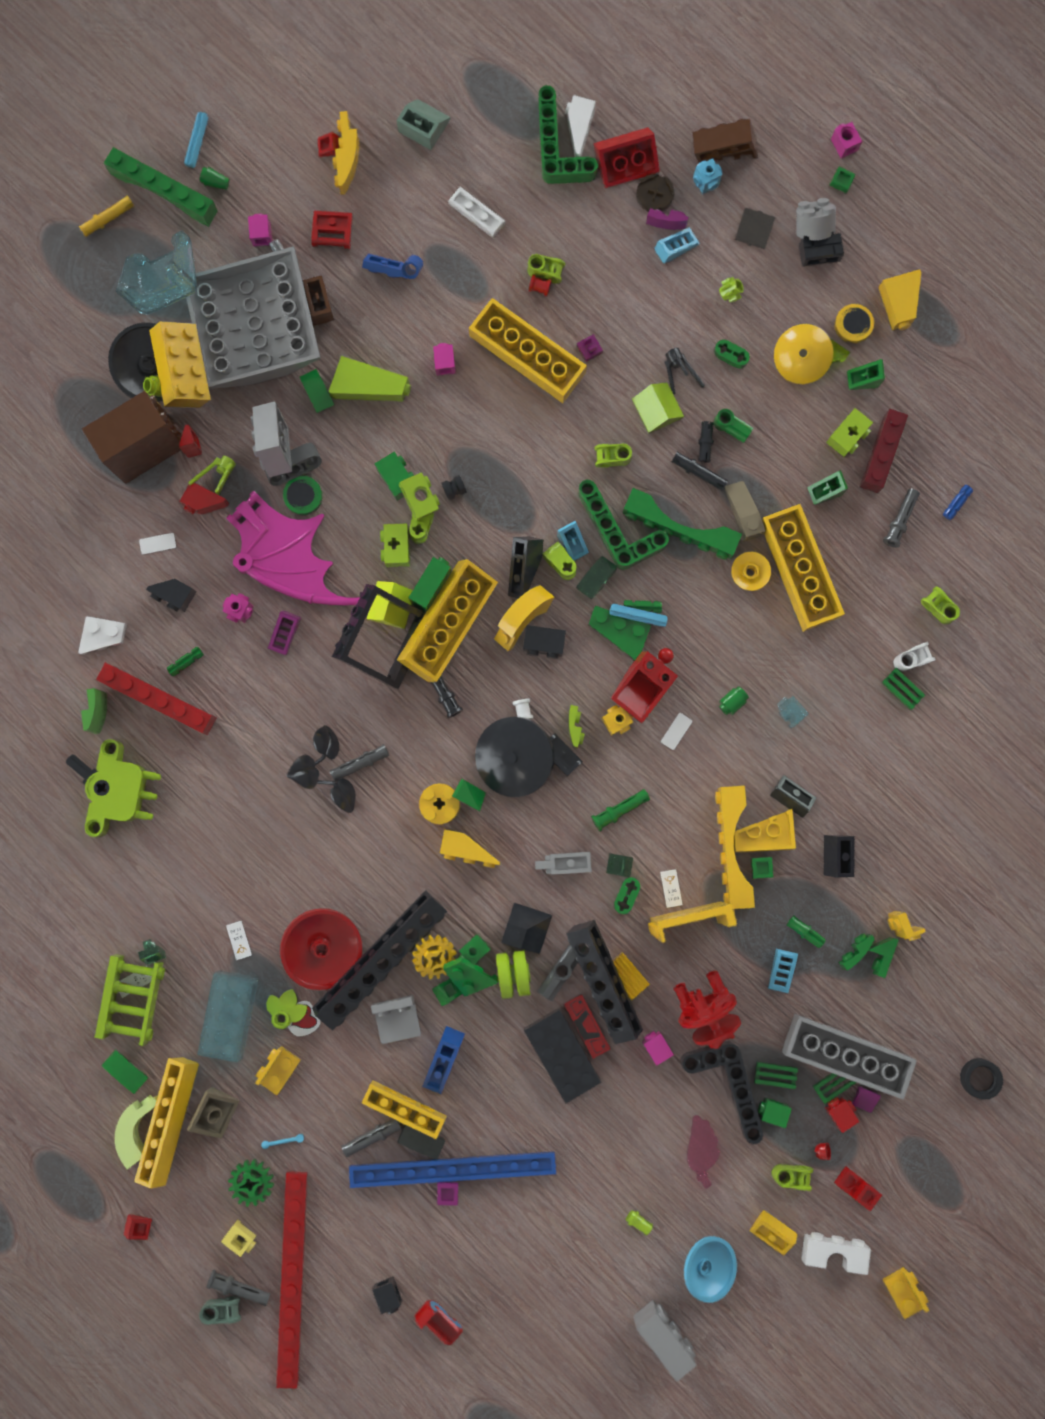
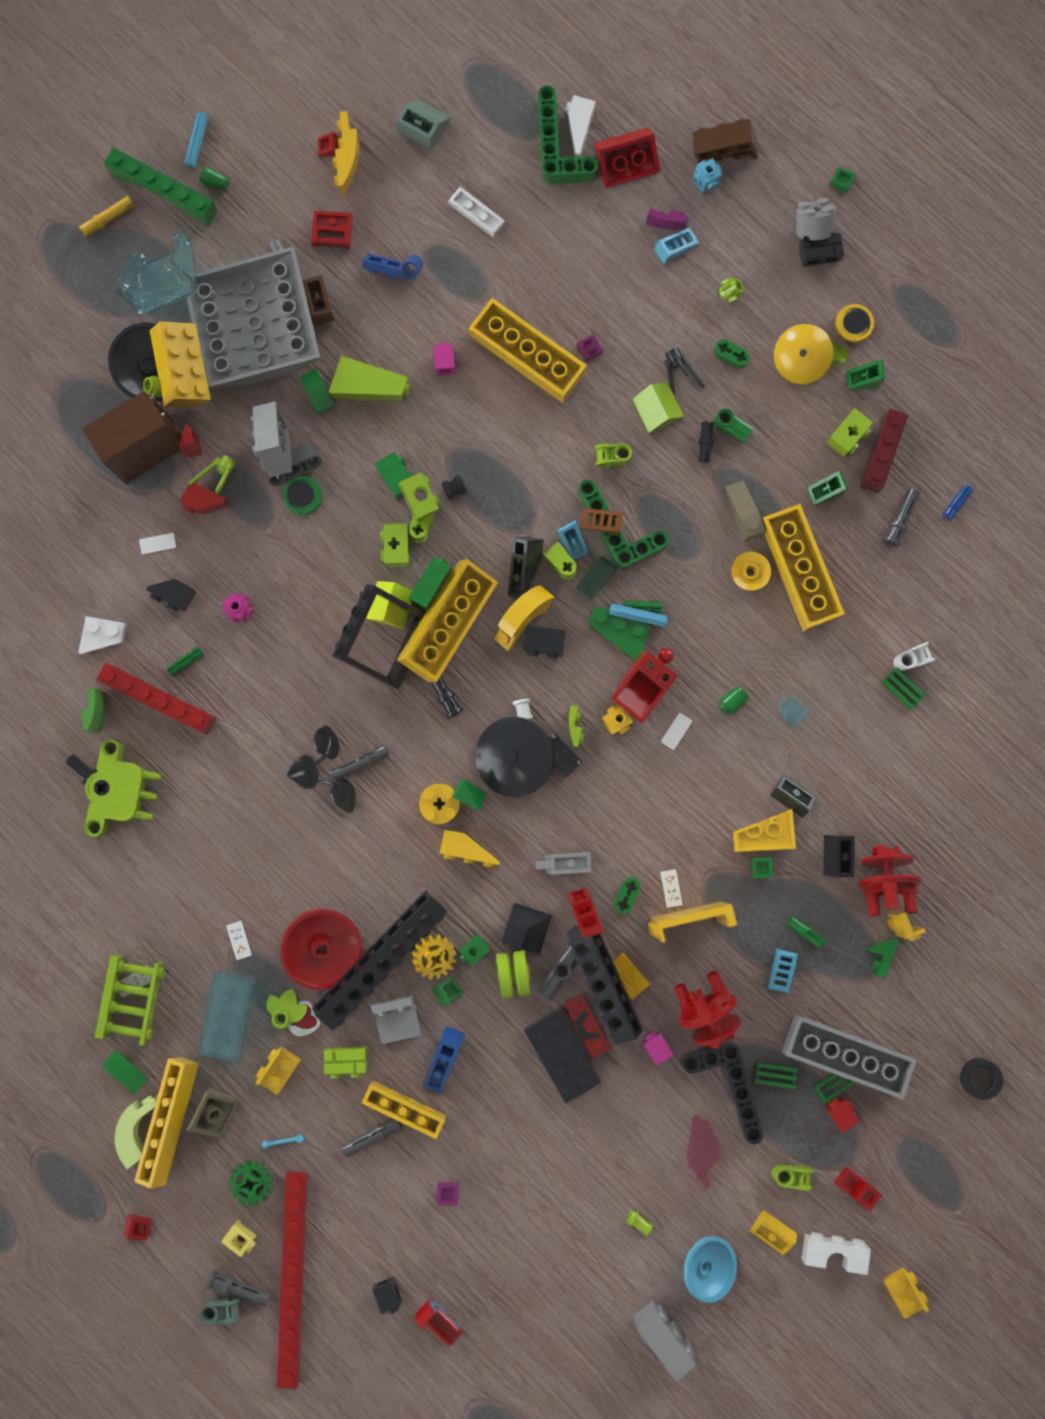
clear green tile [138,939,166,965] -> none
dark pink animal [226,491,360,605] -> none
dark pink brick [248,213,272,247] -> none
magenta slope [268,611,302,655] -> none
blue plate [349,1151,556,1188] -> none
pearl dark grey slope [397,1124,446,1160] -> none
green wing [443,957,499,997] -> none
lime piece [527,254,566,284] -> none
red bush [528,274,552,297] -> none
green pin [591,789,650,832] -> none
clear green slope [606,853,633,877] -> none
green arch [622,488,742,560] -> none
dark brown tile [636,174,675,212] -> none
black pin [671,451,728,491] -> none
yellow arch [715,786,755,909] -> none
clear smoke piece [735,208,775,249] -> none
green brick [757,1097,792,1128] -> none
red hinge [814,1143,831,1160] -> none
dark pink brick [831,122,863,159] -> none
green slope [838,933,875,971] -> none
magenta slope [852,1086,881,1113] -> none
yellow slope [878,269,921,330] -> none
lime piece [921,586,960,624] -> none
none -> lime brick [324,1046,368,1079]
none -> red slope [567,887,603,938]
none -> dark orange slope [580,509,623,535]
none -> red piece [858,845,922,917]

